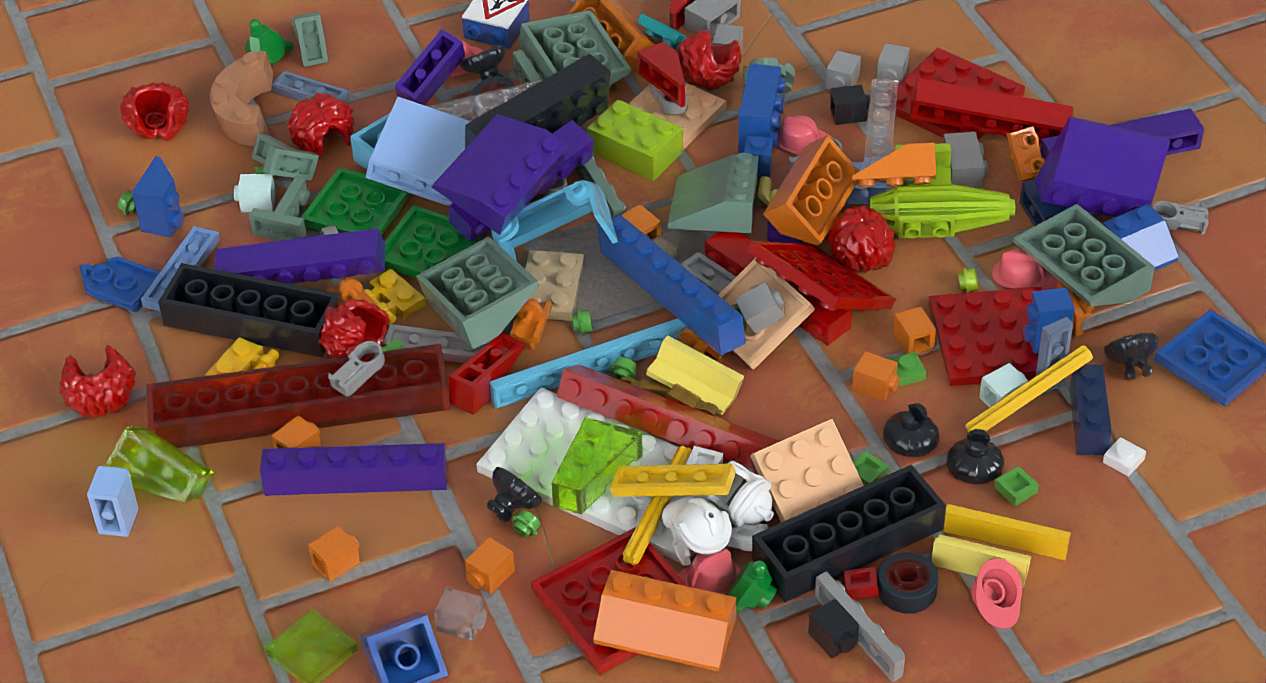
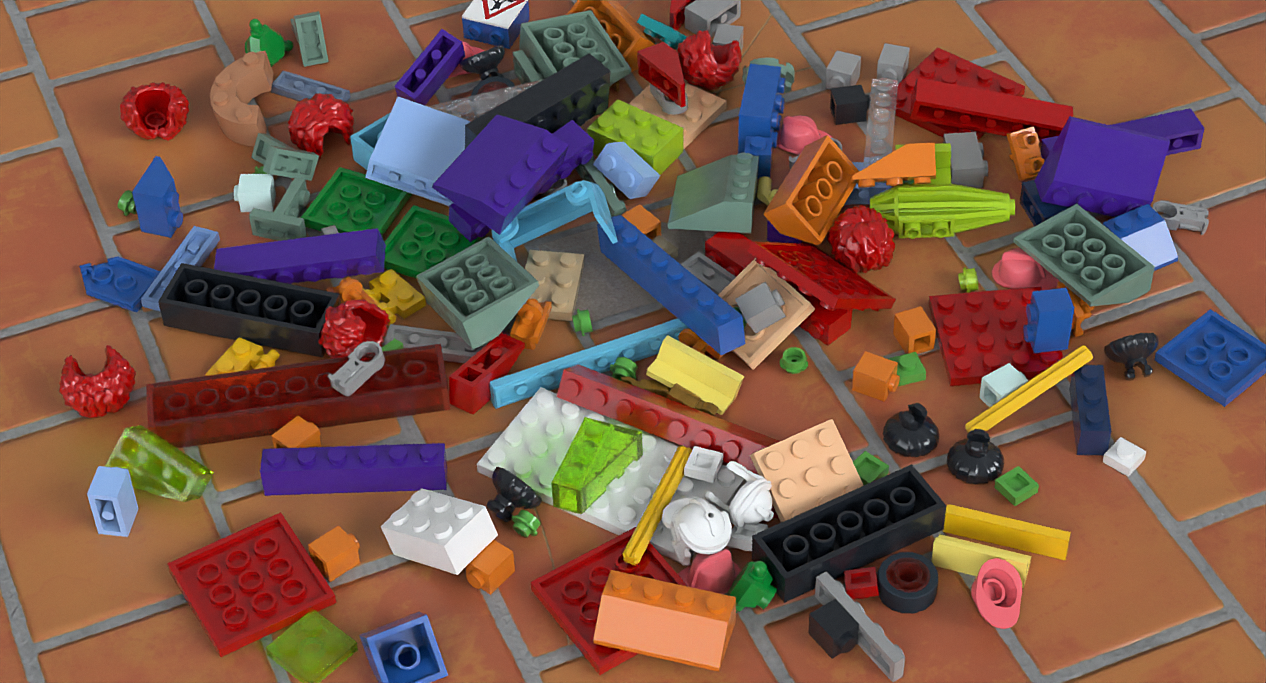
clear brick [434,587,487,641] -> none
yellow plate [610,464,736,497] -> none
sand blue tile [1036,317,1073,396] -> none
none -> red plate [167,512,337,657]
none -> white brick [380,488,498,575]
none -> light blue brick [593,141,661,199]
none -> bright green plate [780,347,808,374]

